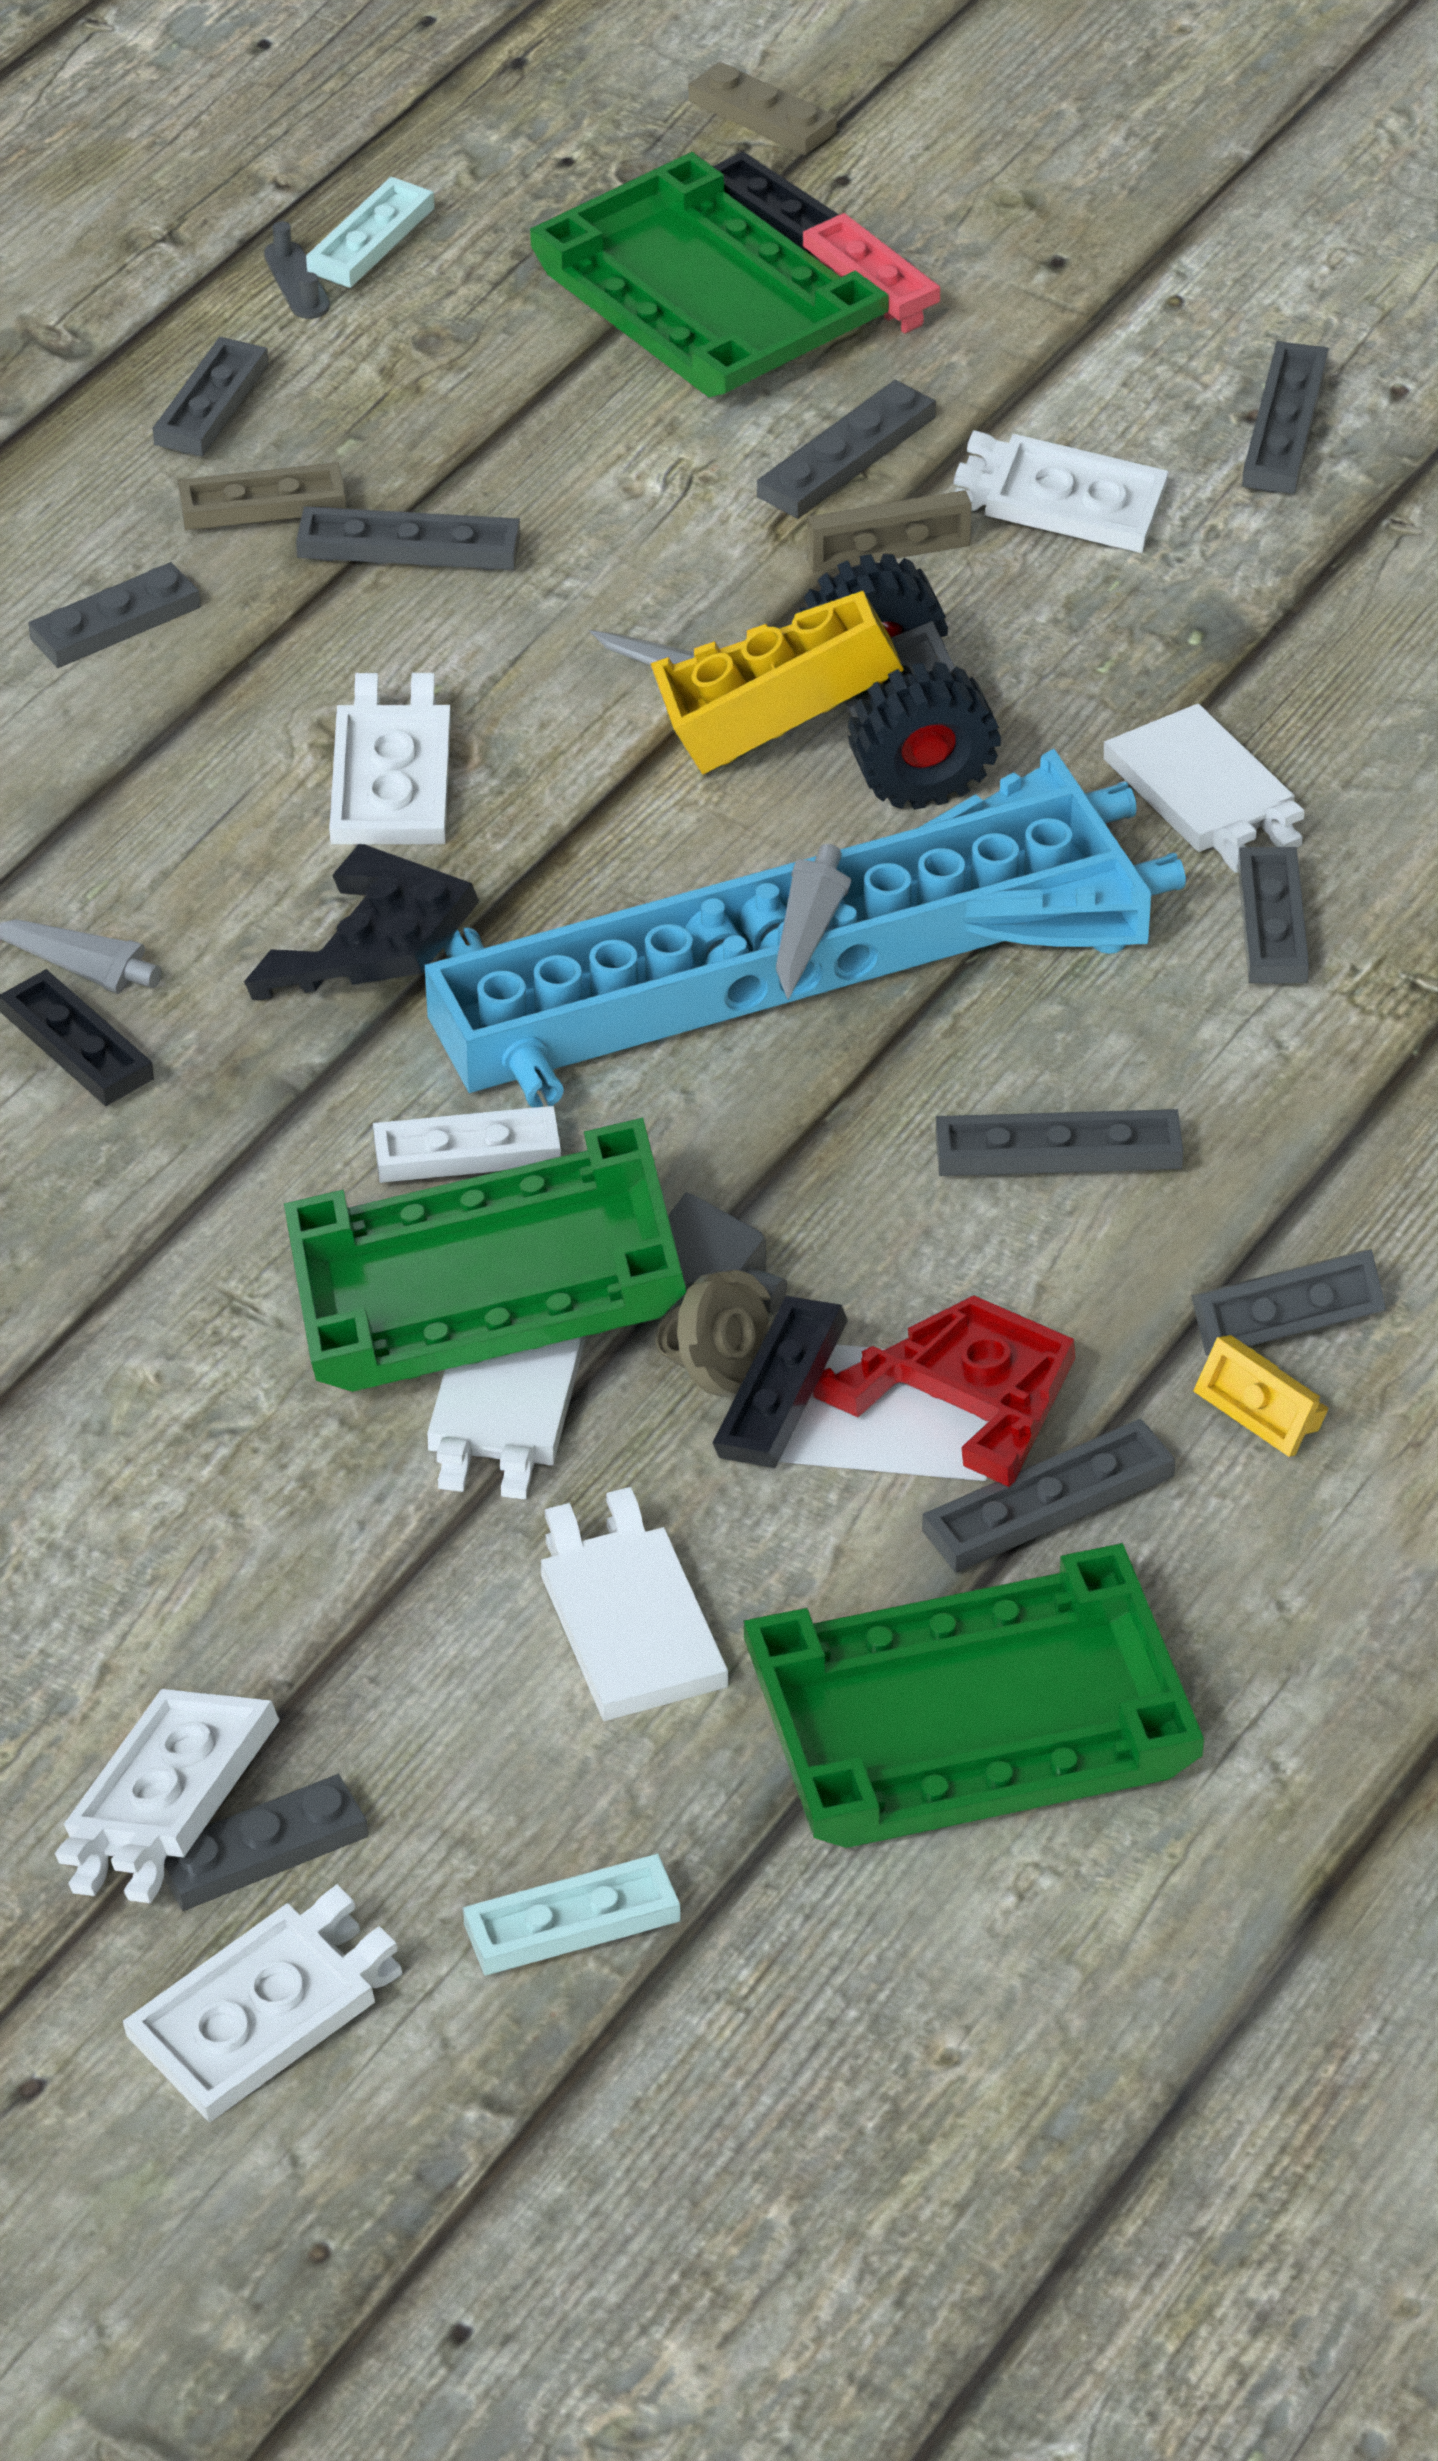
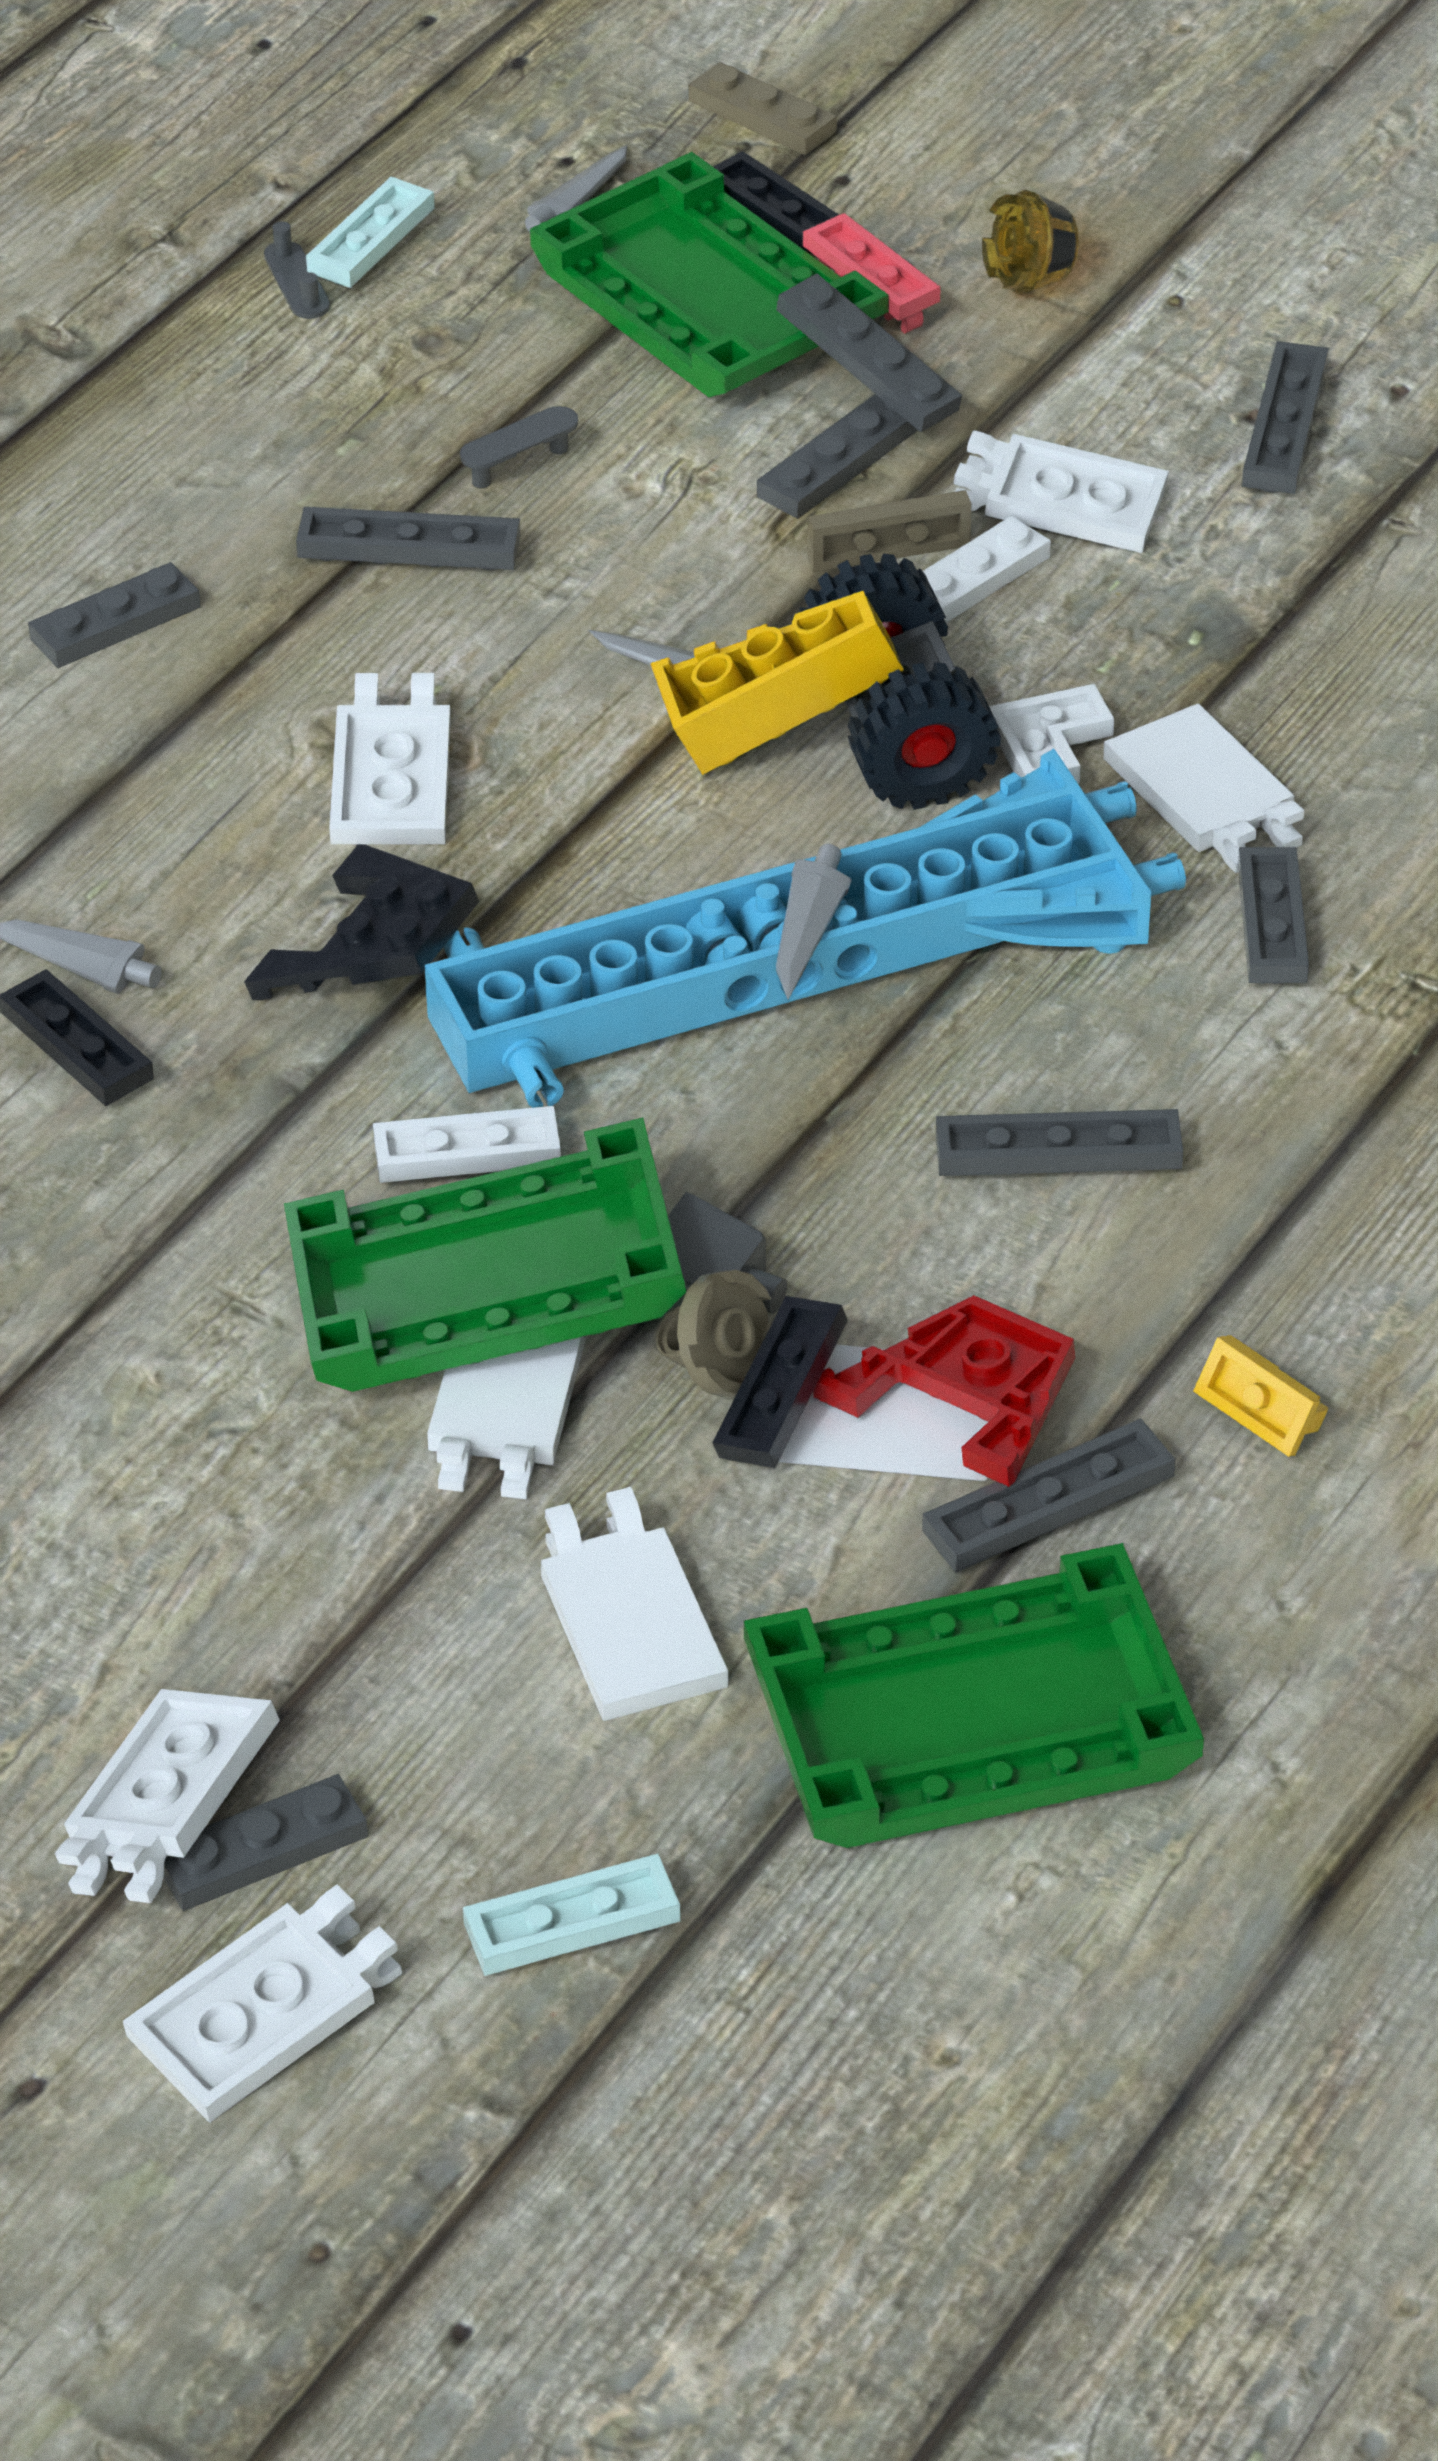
dark grey plate [153,336,269,457] -> none
dark tan plate [178,462,346,530] -> none
dark grey plate [1191,1249,1386,1356] -> none
none -> dark grey piece [460,406,578,488]
none -> light grey bar [525,144,628,232]
none -> dark grey plate [776,273,962,432]
none -> white plate [923,516,1051,623]
none -> clear yellow cone [982,189,1079,295]
none -> white plate [989,684,1114,783]

